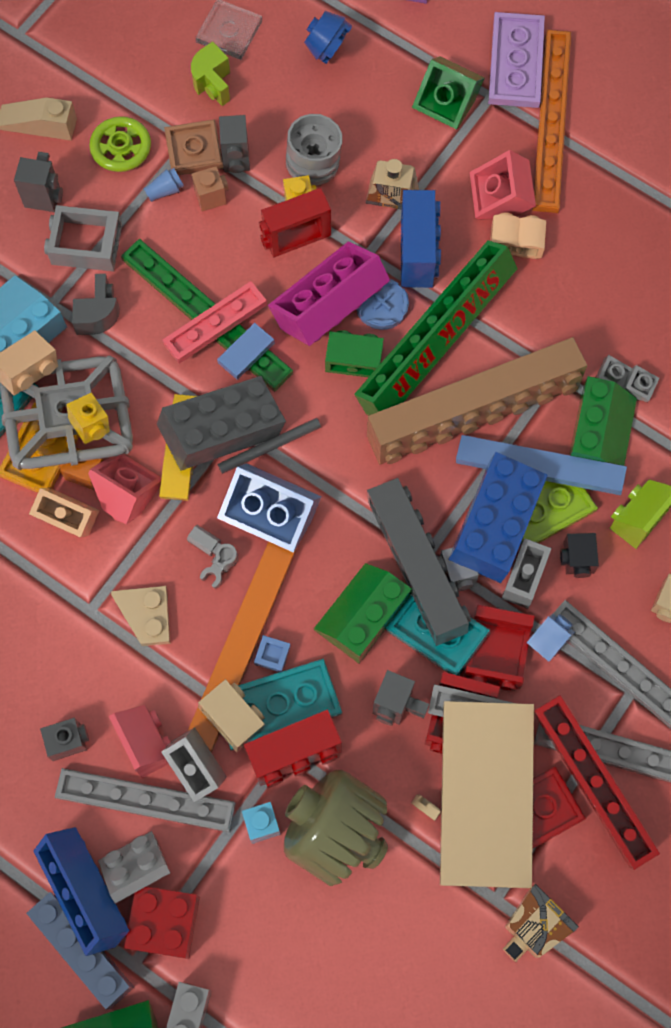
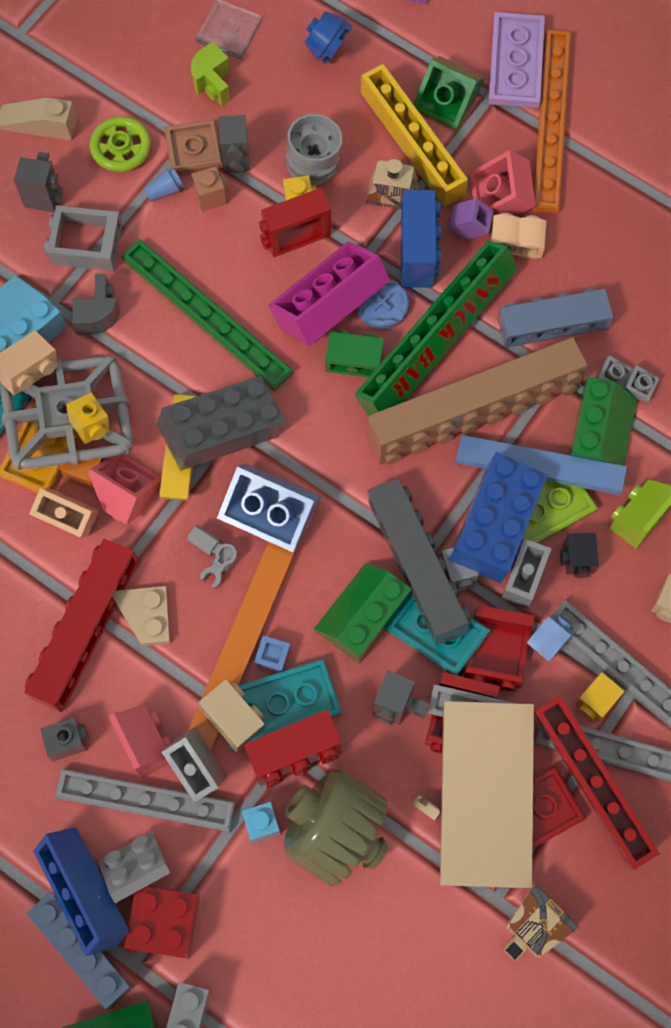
coral plate [162,281,267,364] -> none
medium blue tile [217,323,275,380] -> none
dark grey bar [217,418,321,474] -> none
none -> red brick [24,538,140,712]
none -> yellow brick [361,64,468,208]
none -> medium lavender brick [448,198,494,240]
none -> sand blue brick [497,288,614,348]
none -> yellow brick [575,672,625,723]

